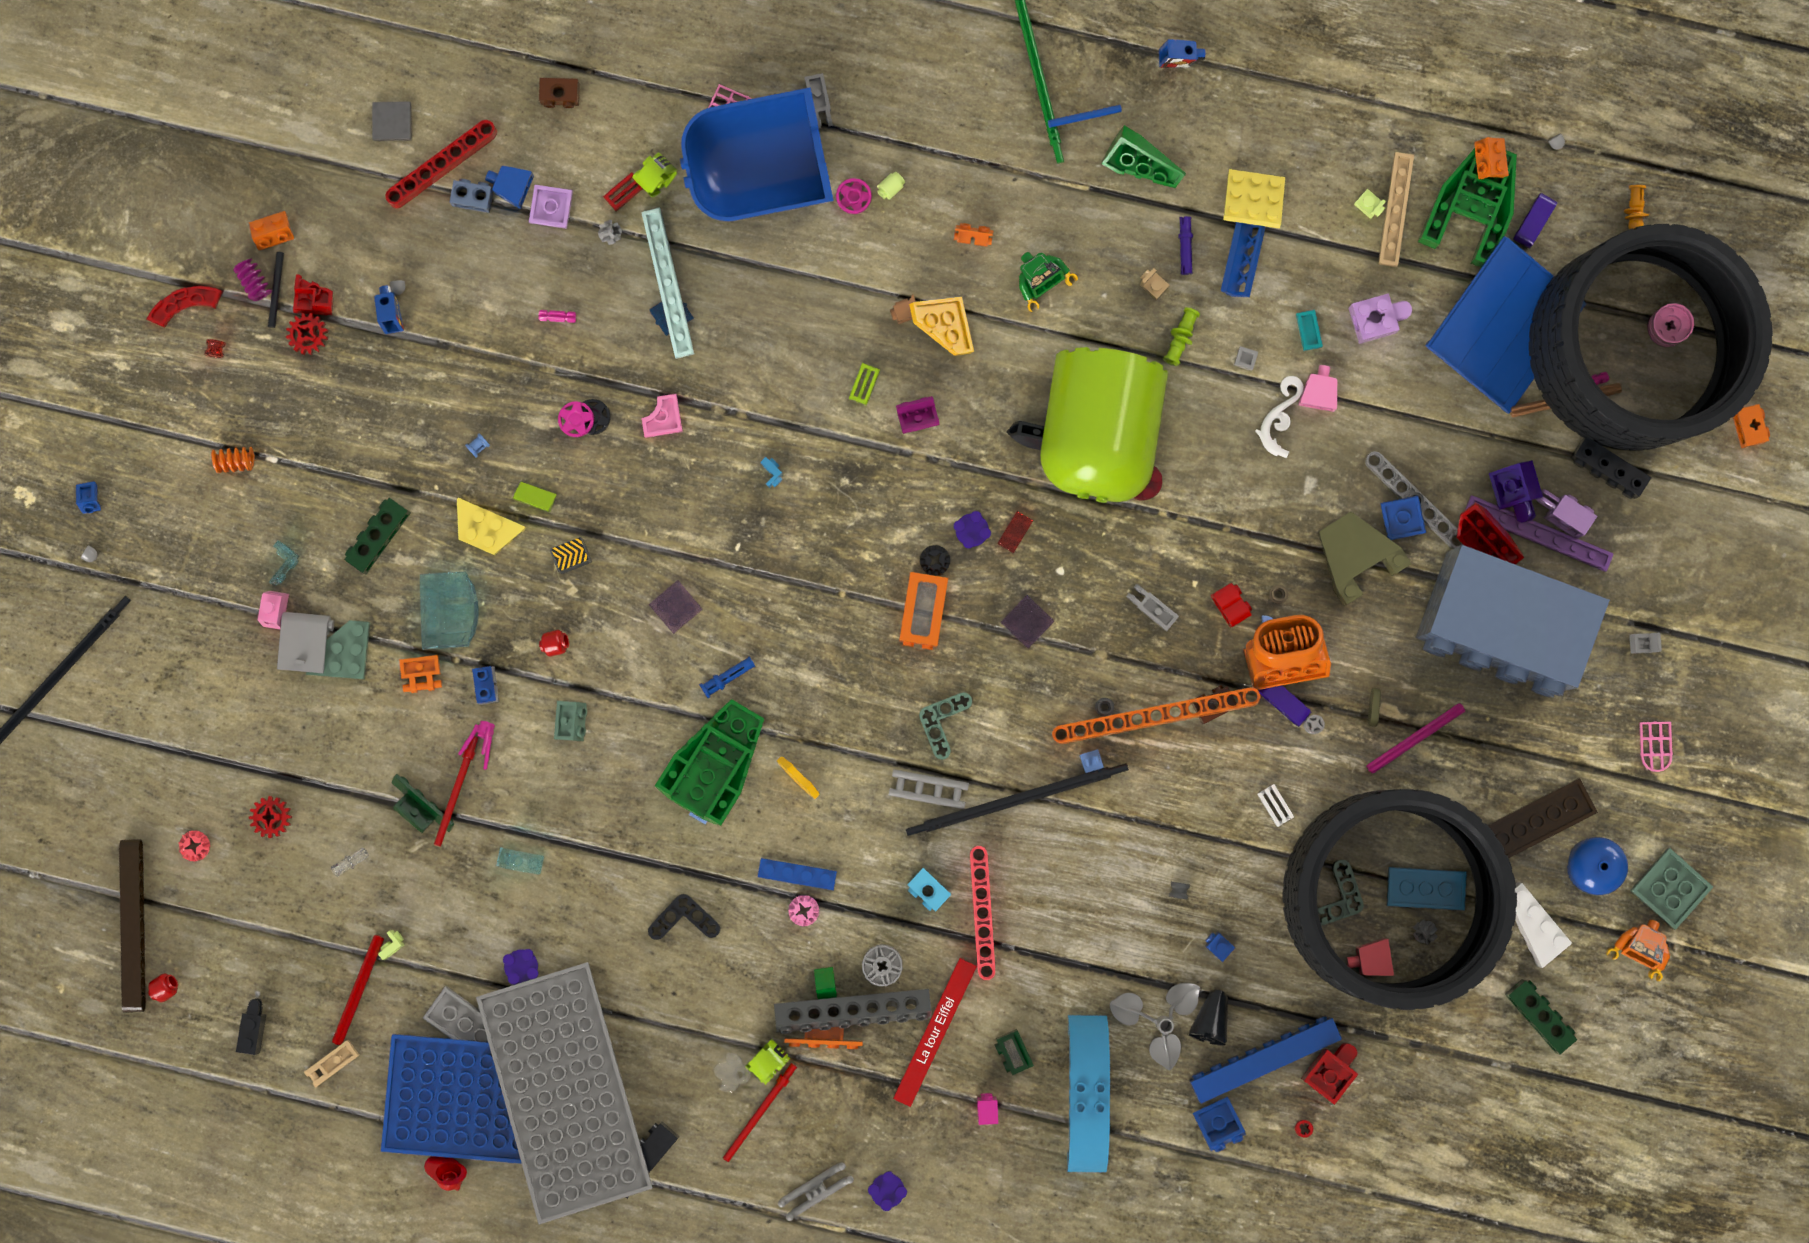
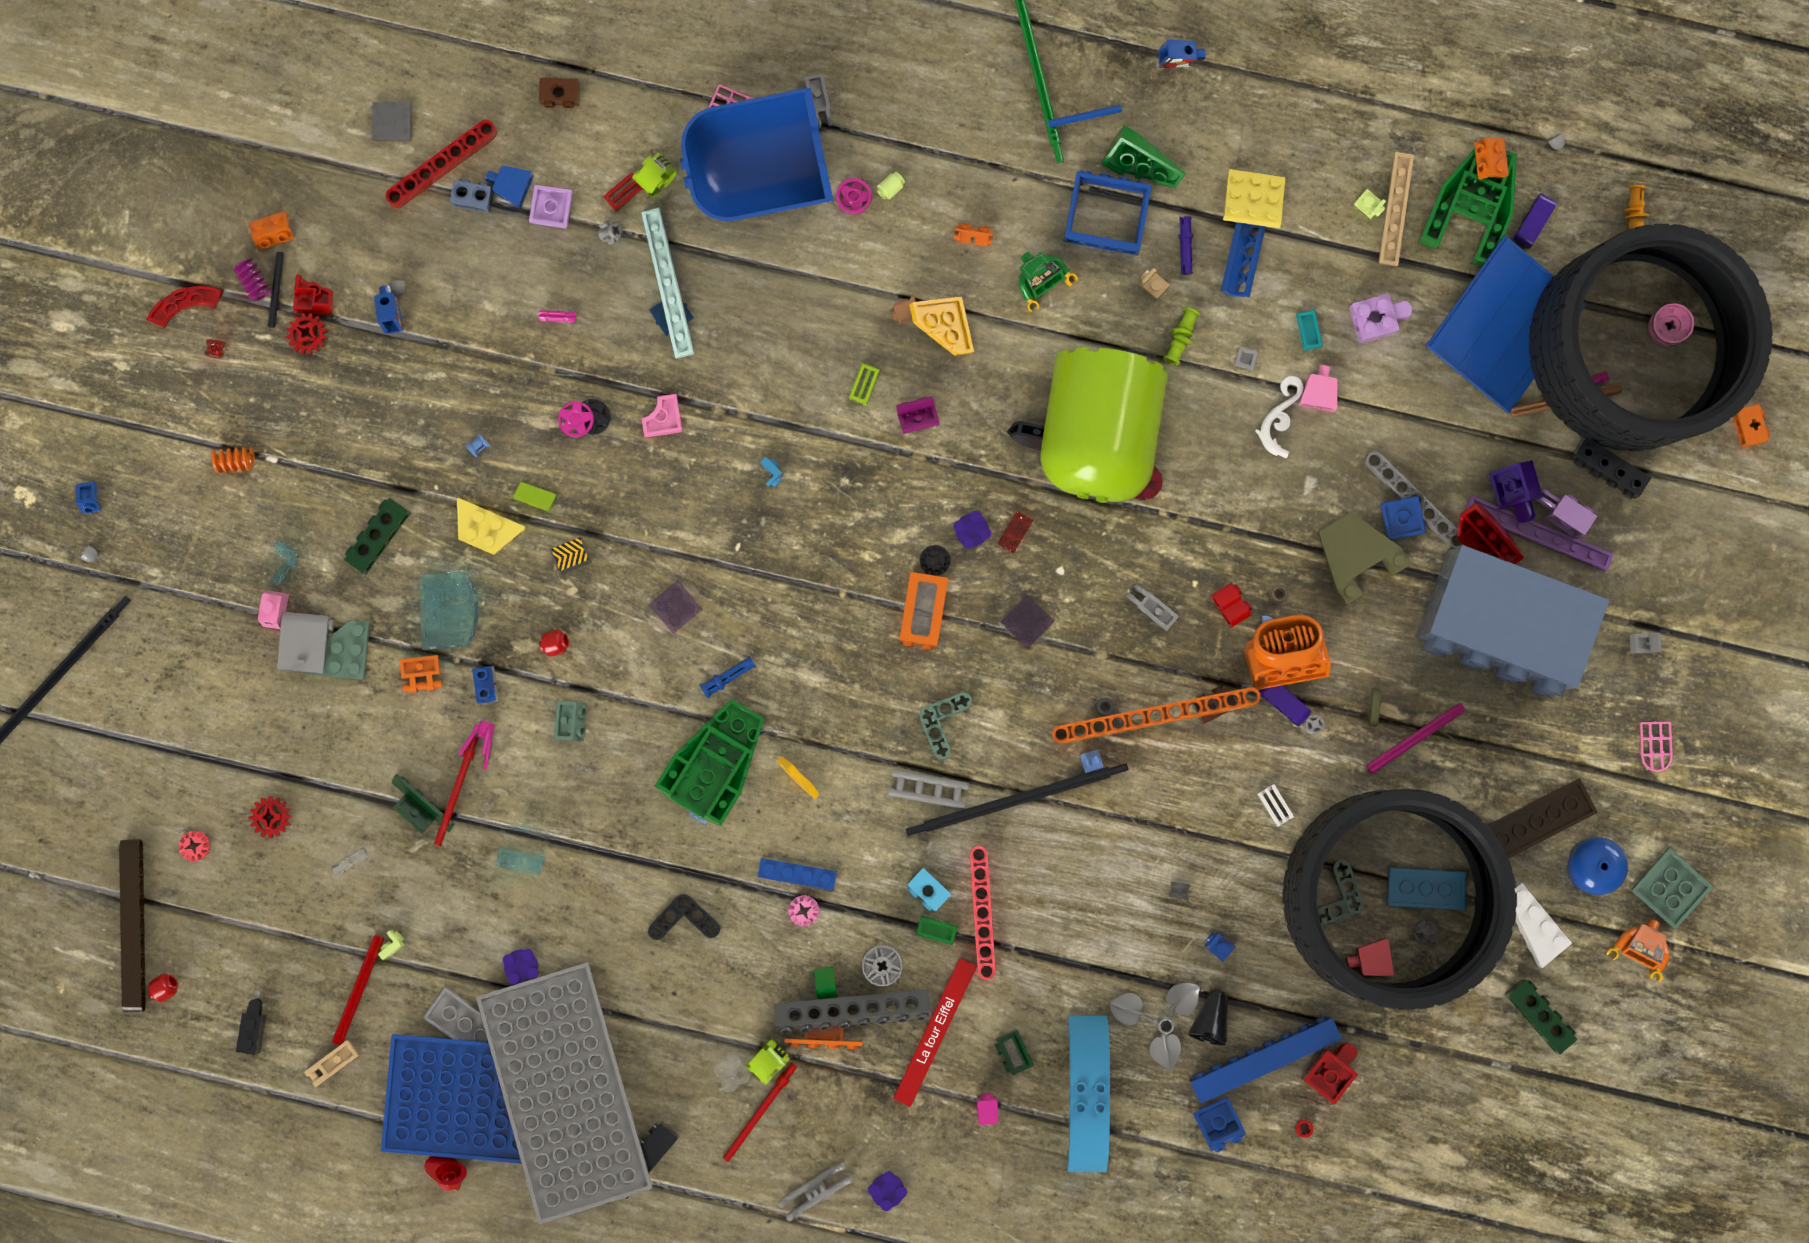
none -> green tile [916,916,958,945]
none -> blue window [1063,171,1152,256]

